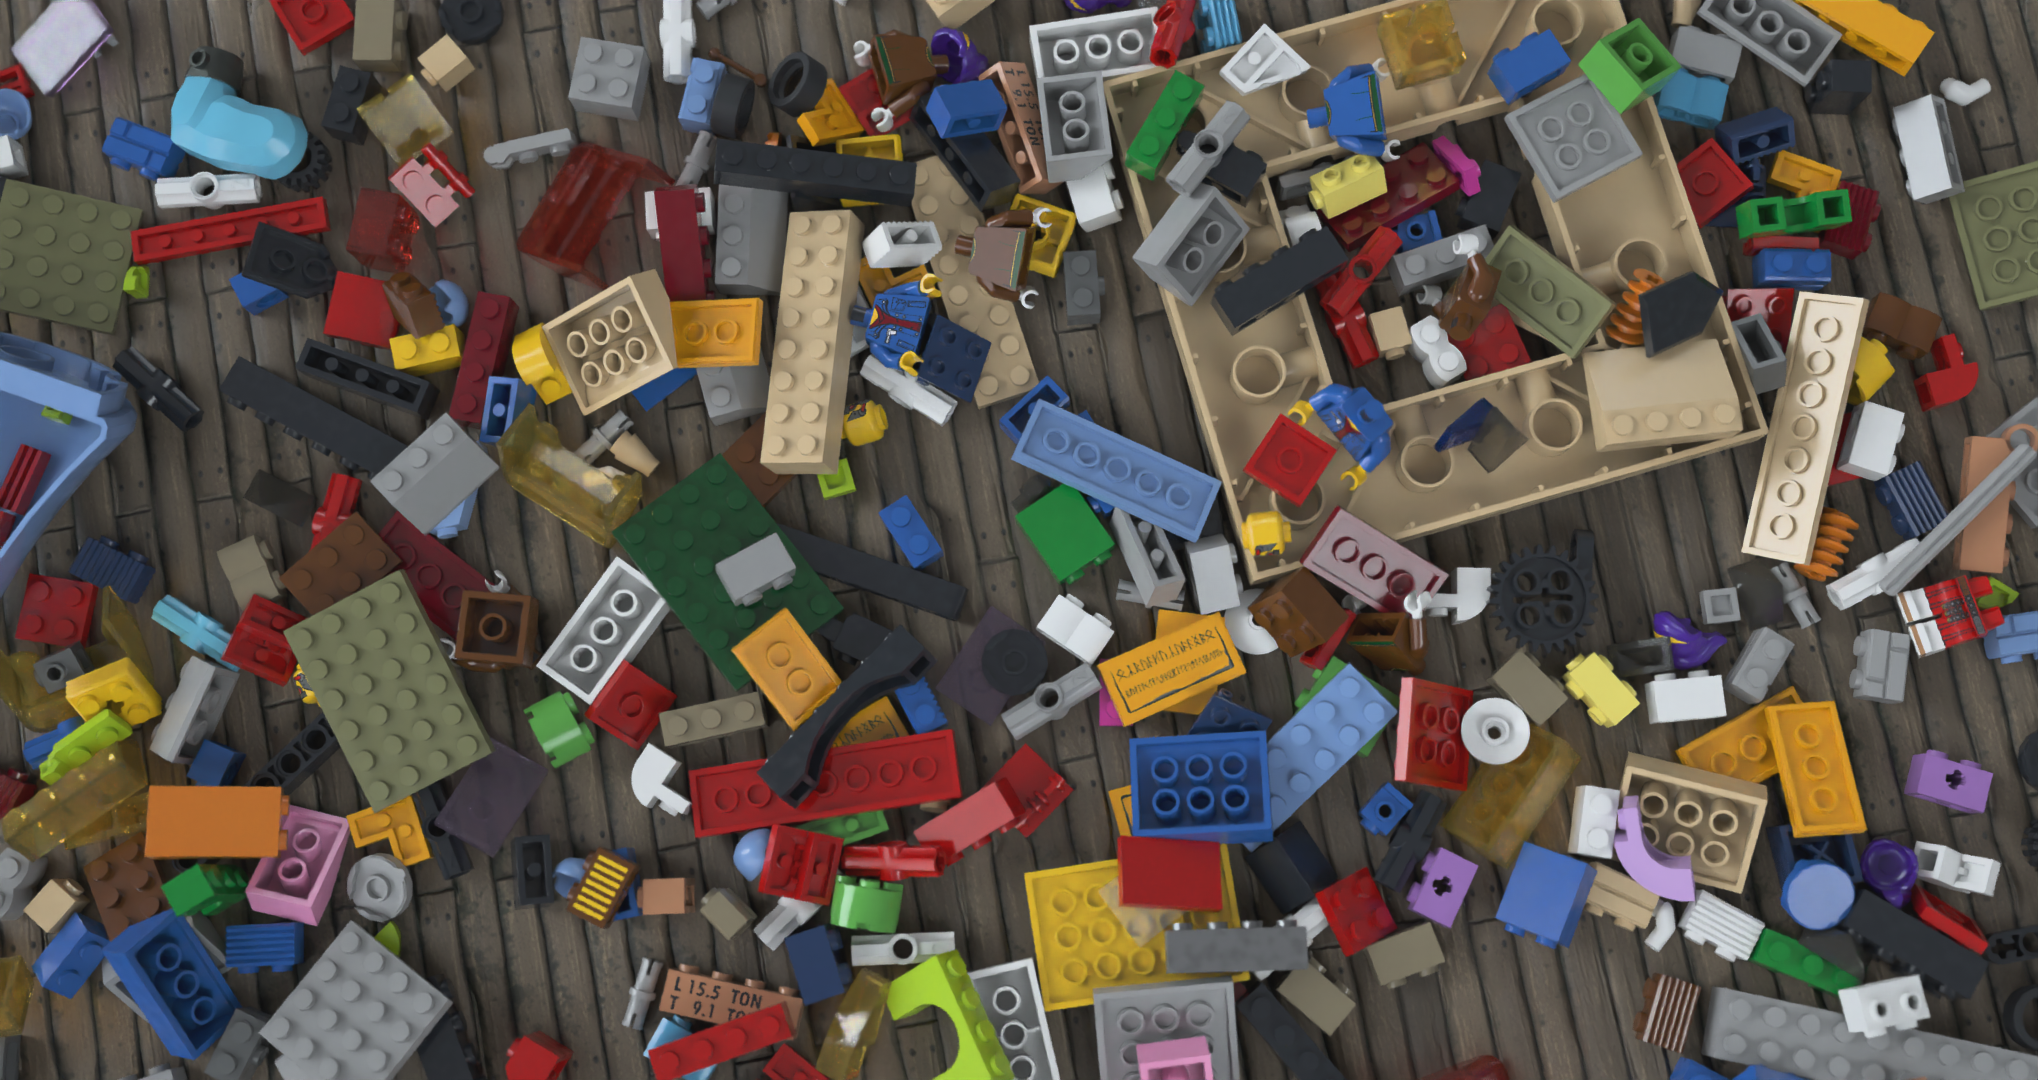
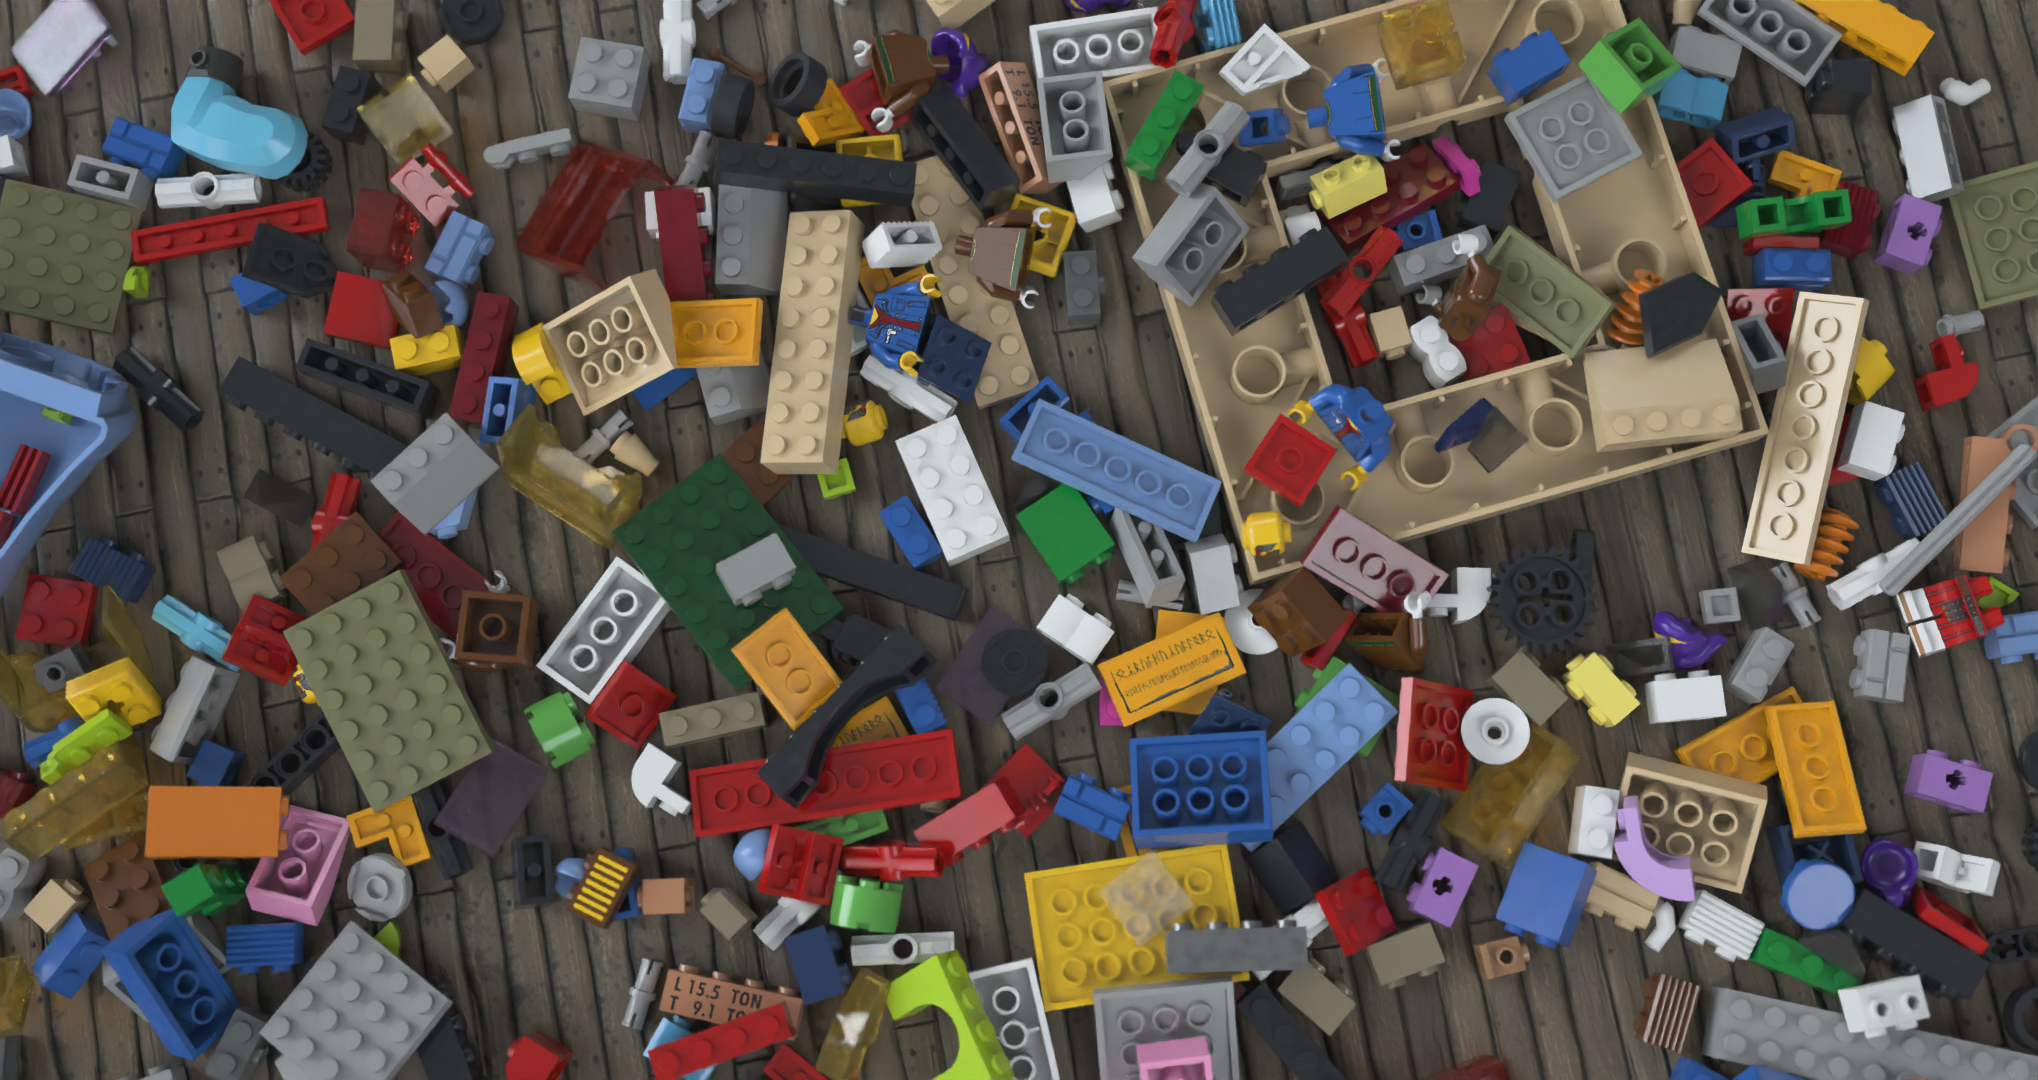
blue brick [926,79,1008,139] -> none
red tile [1117,835,1223,912] -> none
reddish brown brick [1862,292,1943,360] -> none
none -> light grey brick [67,154,154,212]
none -> medium blue brick [424,211,494,290]
none -> white brick [895,415,1010,567]
none -> blue brick [1053,772,1132,841]
none -> blue brick [1238,108,1291,147]
none -> medium nougat brick [1473,935,1530,980]
none -> medium lavender brick [1873,193,1943,275]
none -> light grey pin [1937,310,1985,338]

